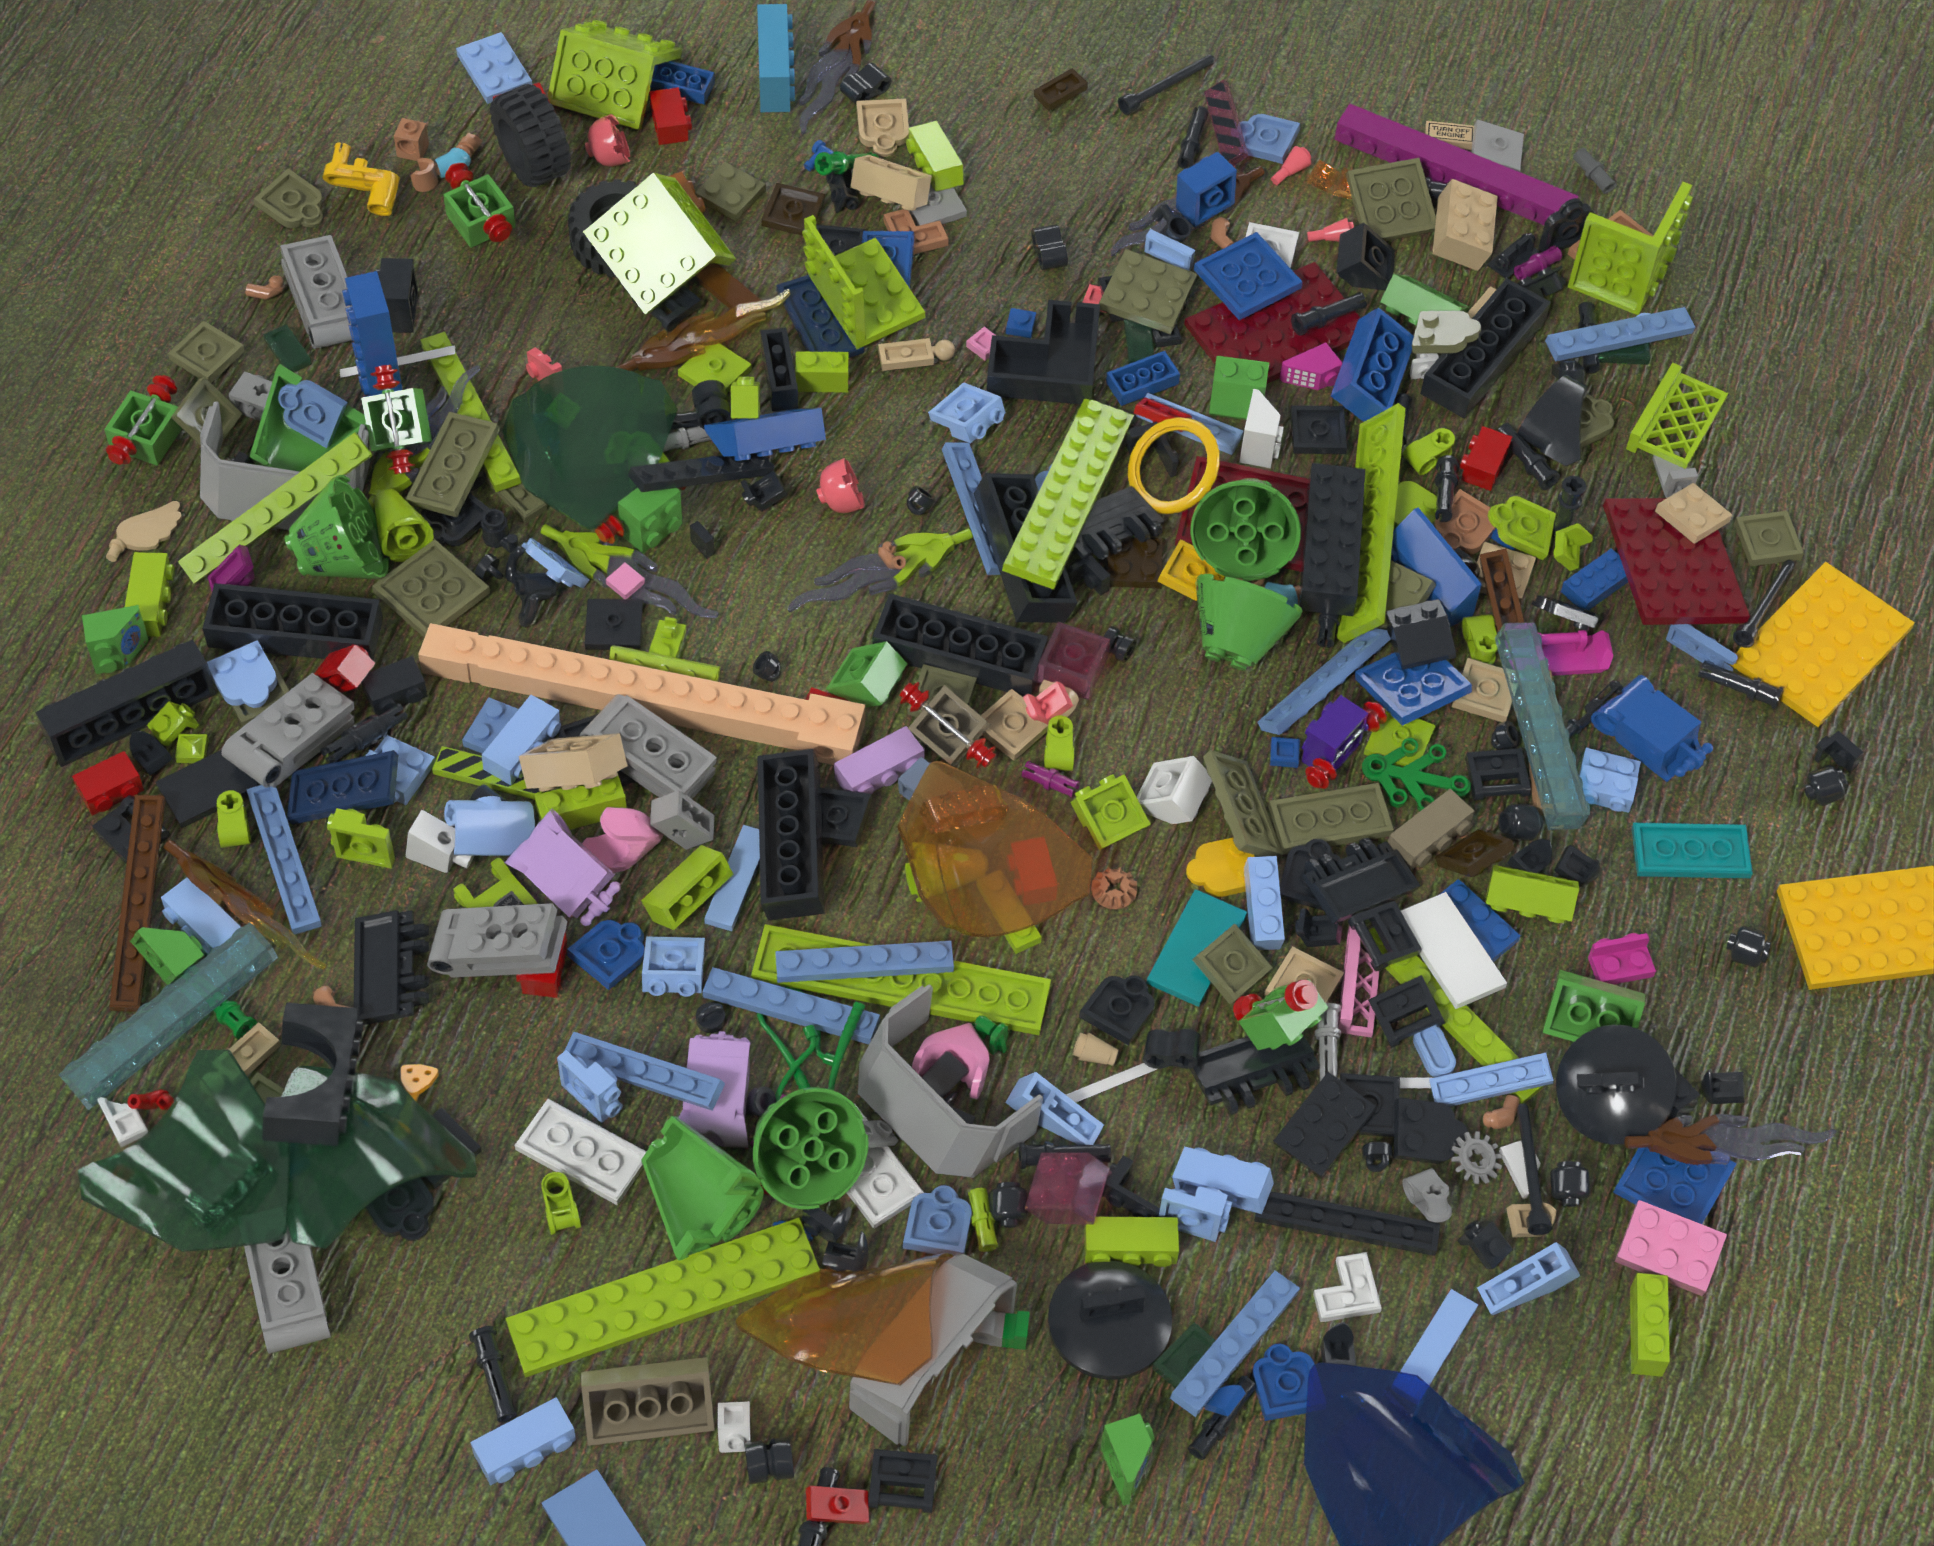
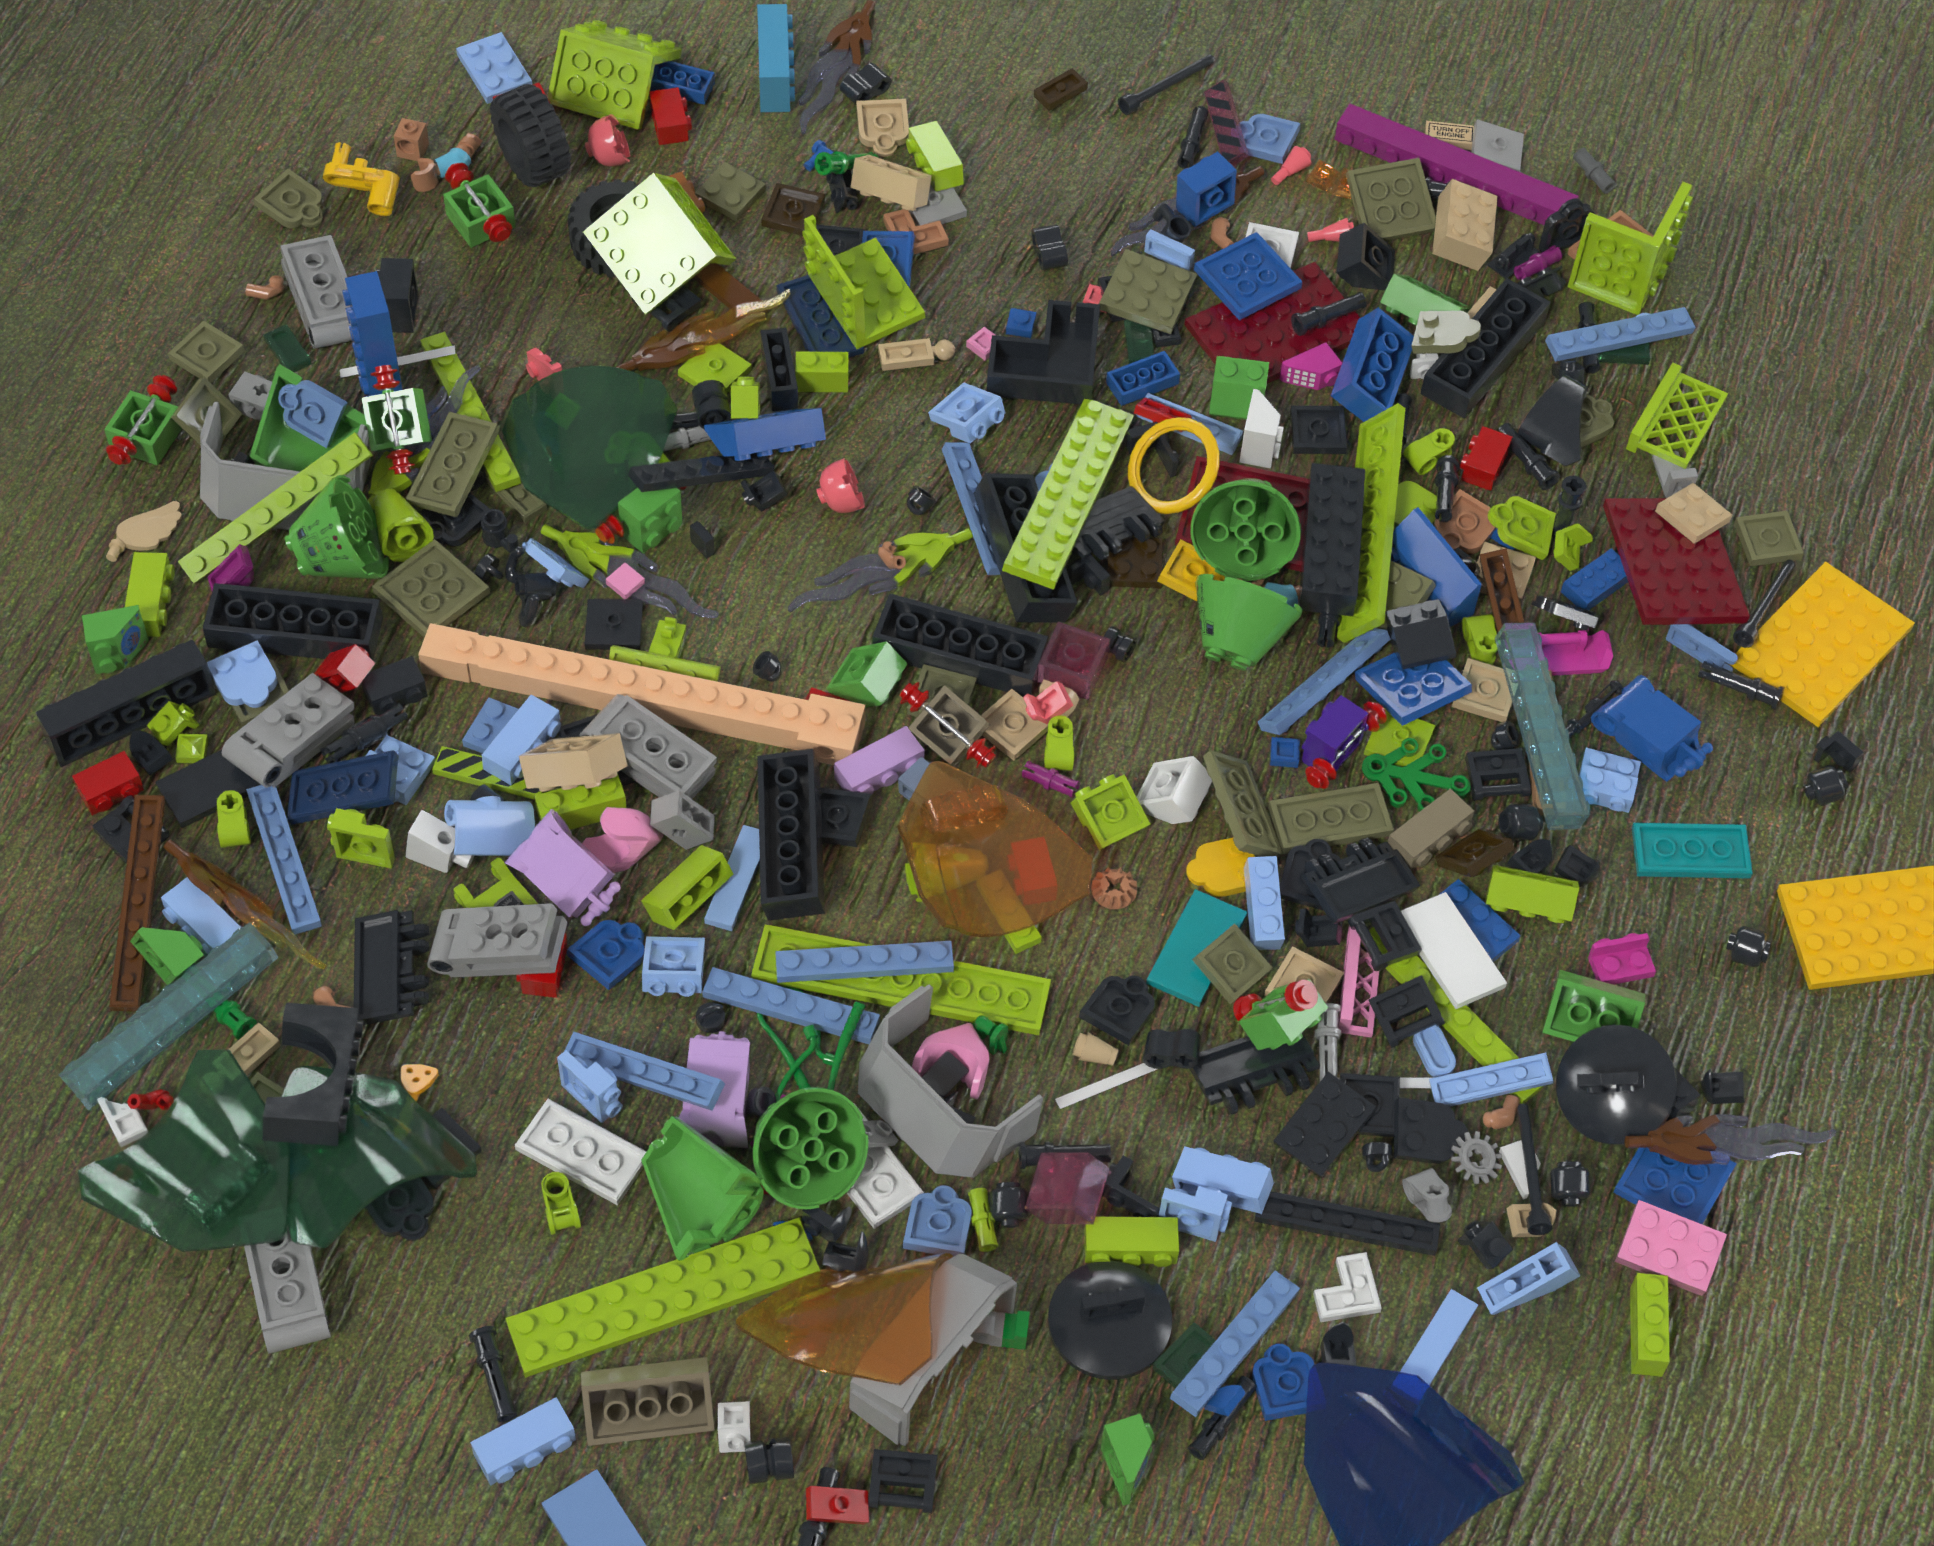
light blue slope [1005,1072,1104,1145] -> none

